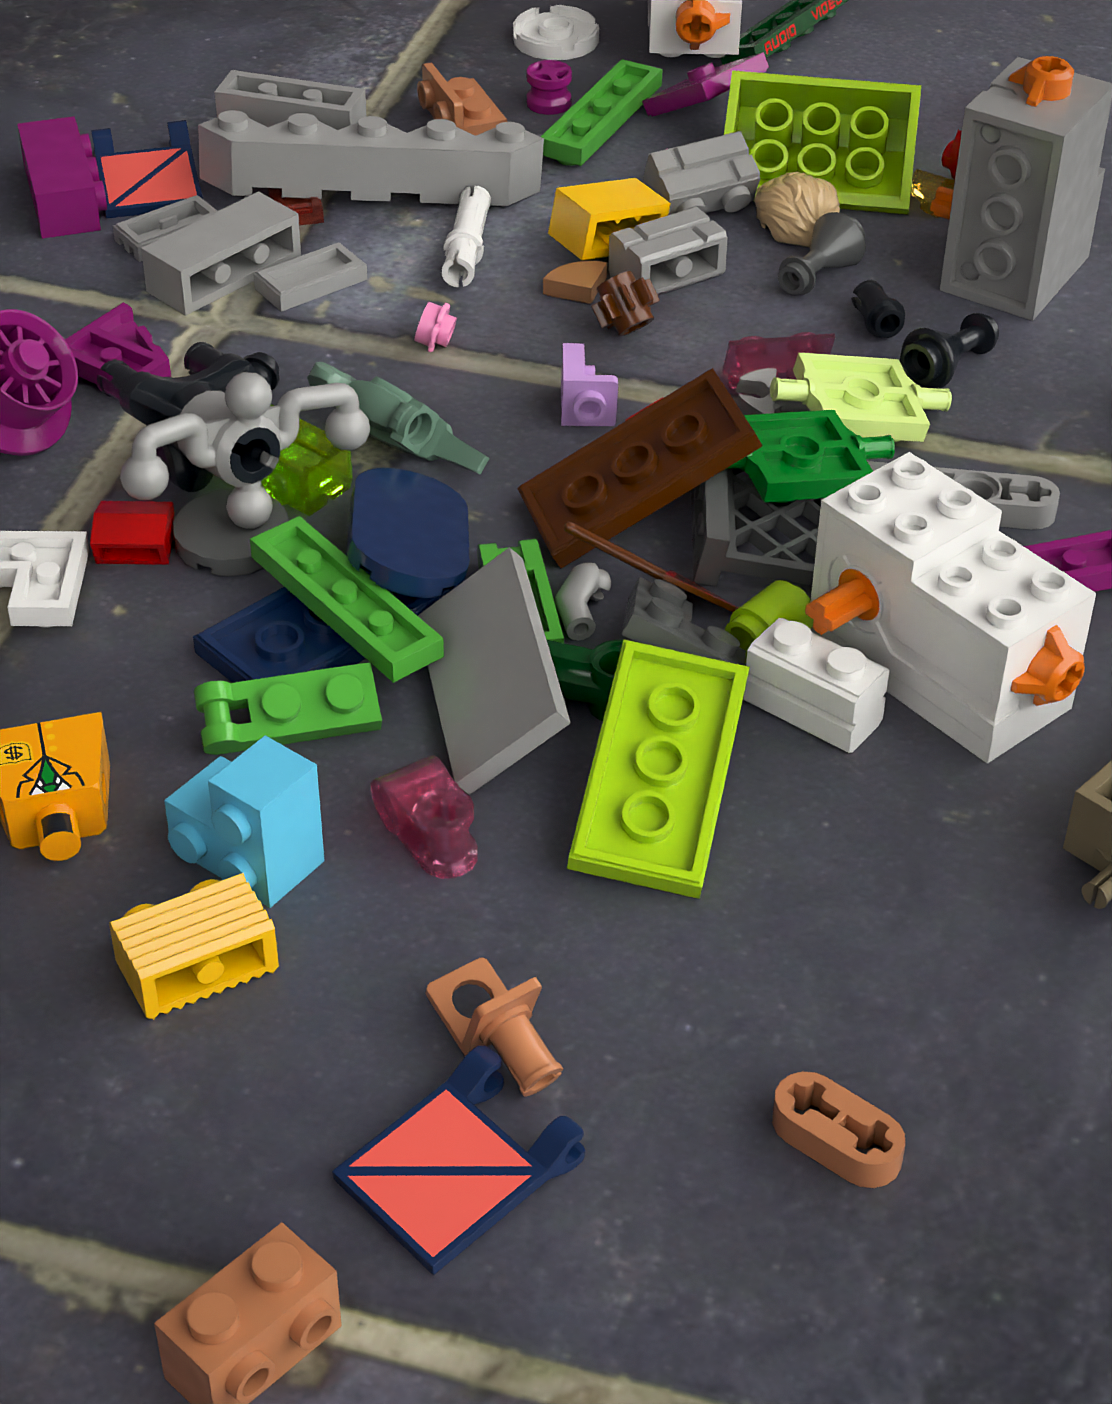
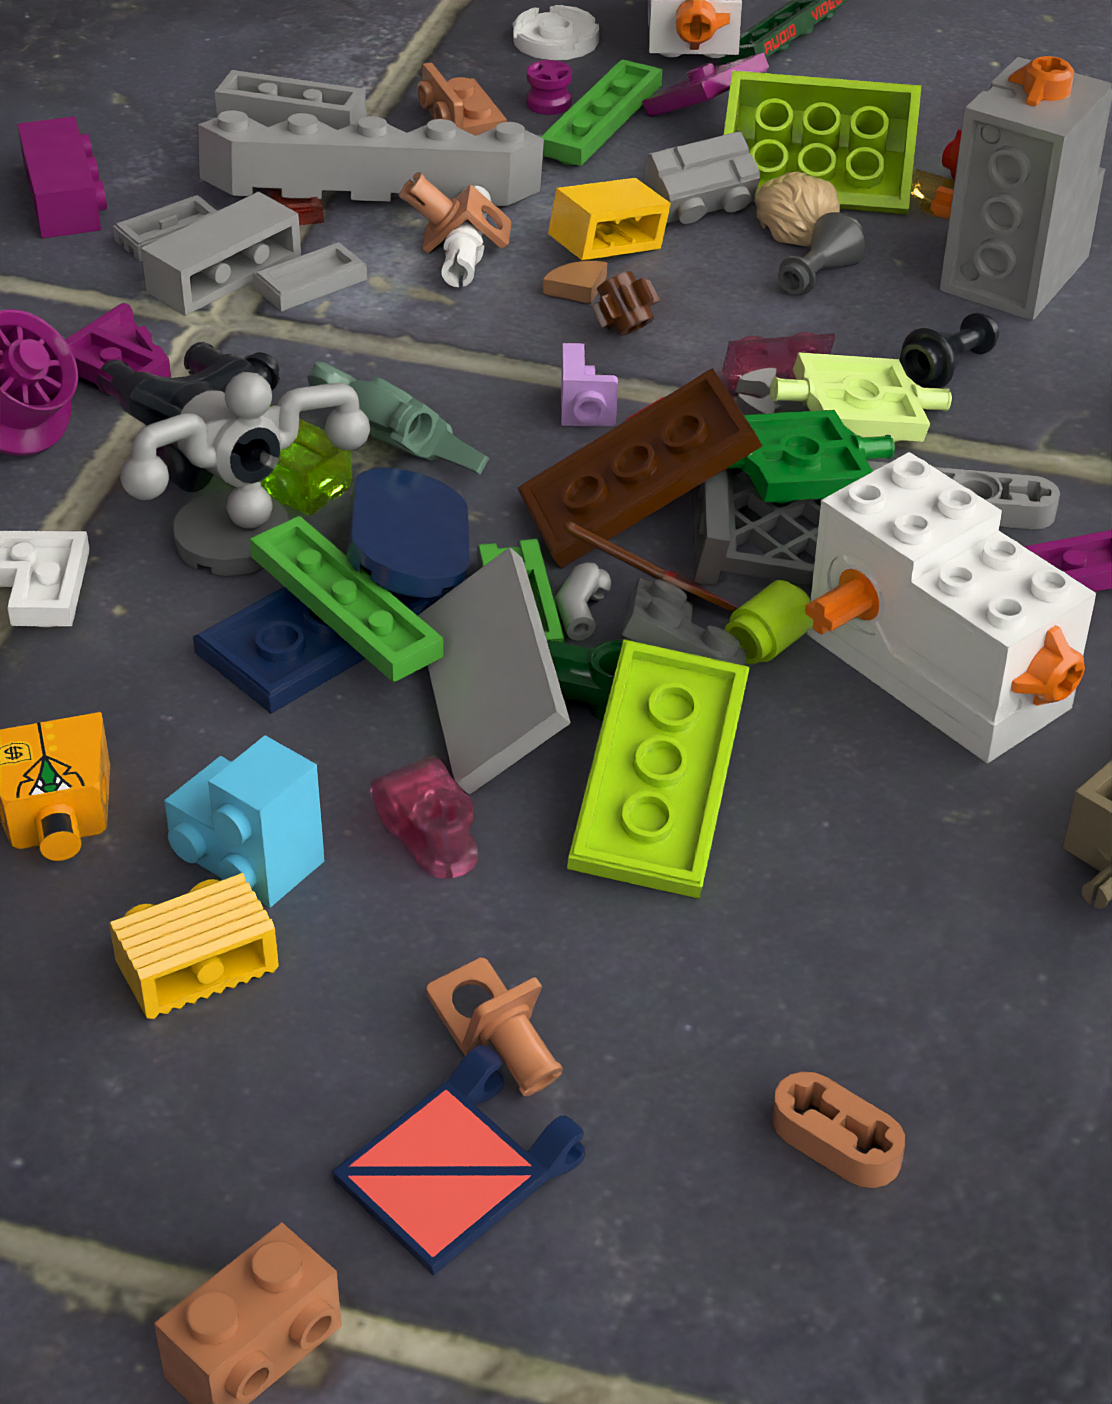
red piece [90,501,174,565] -> none
flag [91,120,203,218] -> none
bright green plate [193,662,382,755] -> none
bright pink plate [414,302,457,352] -> none
light grey brick [608,207,728,295] -> none
white brick [743,617,890,753] -> none
black pin [851,280,905,338] -> none
none -> nougat bracket [399,172,512,254]

